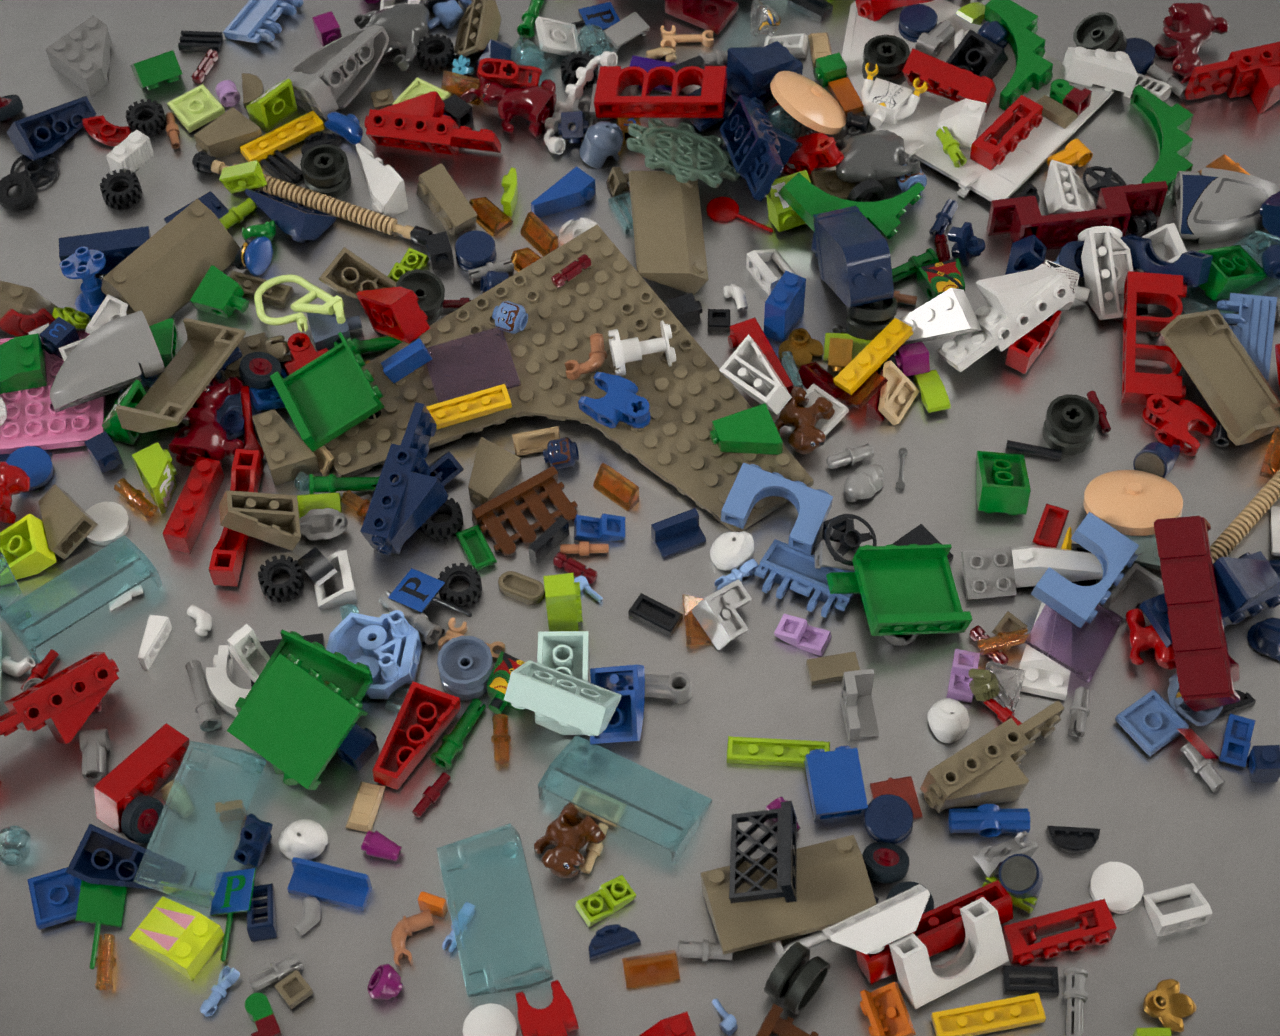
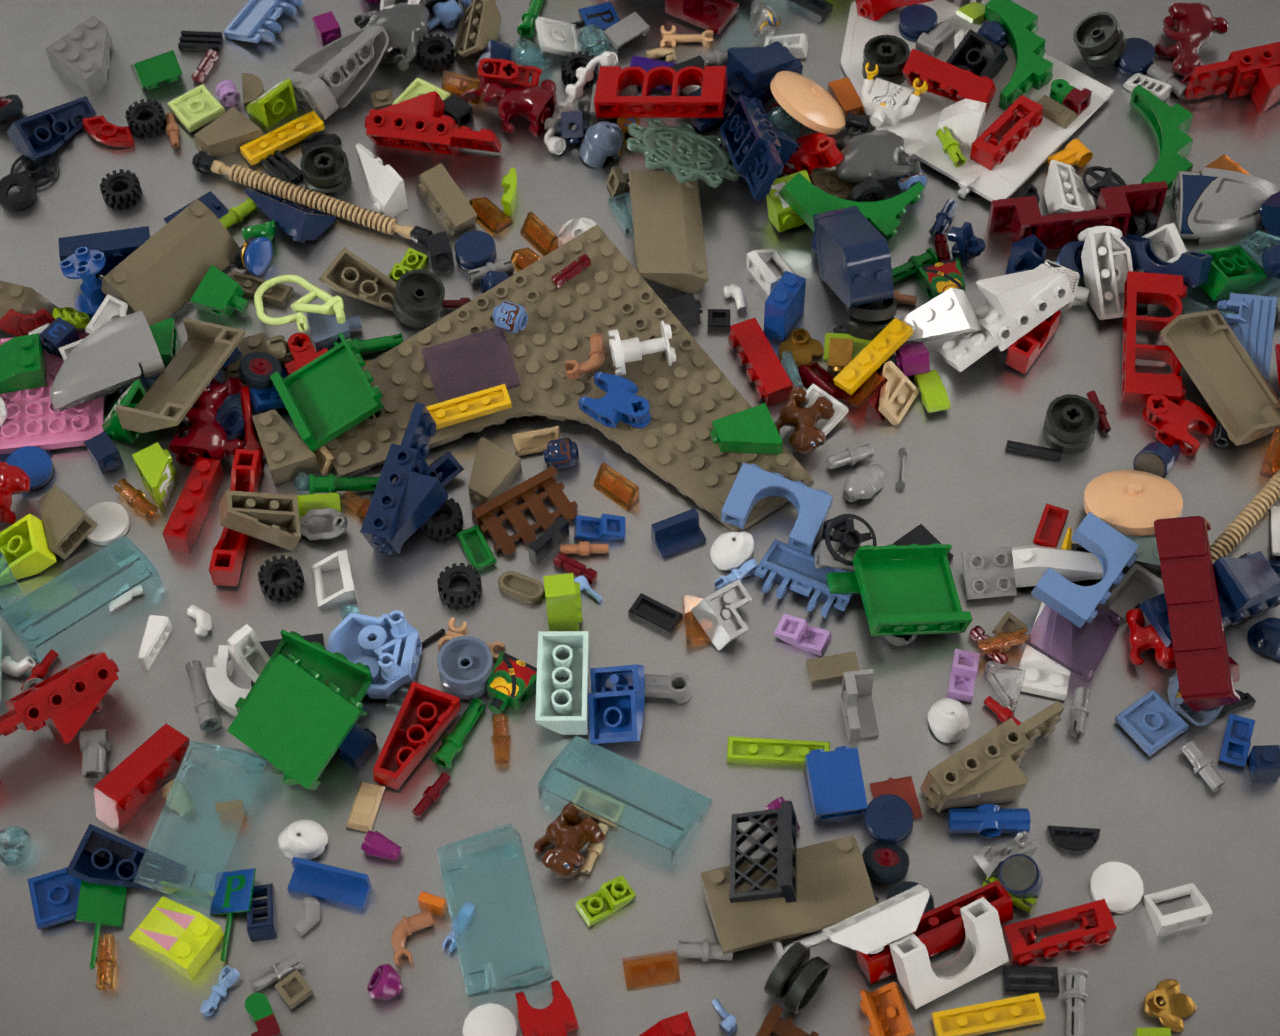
white brick [106,130,154,174] -> none
black wheel [121,796,166,844] -> none
lime slope [219,160,267,194] -> none
dark blue hips [234,813,273,867] -> none
black slope [297,547,337,587] -> none
blue piece [325,112,363,145] -> none
red slope [356,286,430,343] -> none
light grey pin [379,590,442,645] -> none
blue panel [381,338,432,384] -> none
blue piece [388,568,472,617] -> none
medium azure plant [452,55,474,82] -> none
light aqua slope [504,660,622,736] -> none
blue slope [531,166,596,219] -> none
dark blue tile [588,924,641,961] -> none
red piece [706,197,773,233] -> none
white wedge [719,334,792,415] -> none
tan tile [808,32,832,67] -> none
green brick [813,53,847,88] -> none
olive piece [968,668,1000,701] -> none
green slope [976,451,1031,515] -> none
white wedge [1060,46,1138,98] -> none
red sticker [1177,728,1219,759] -> none

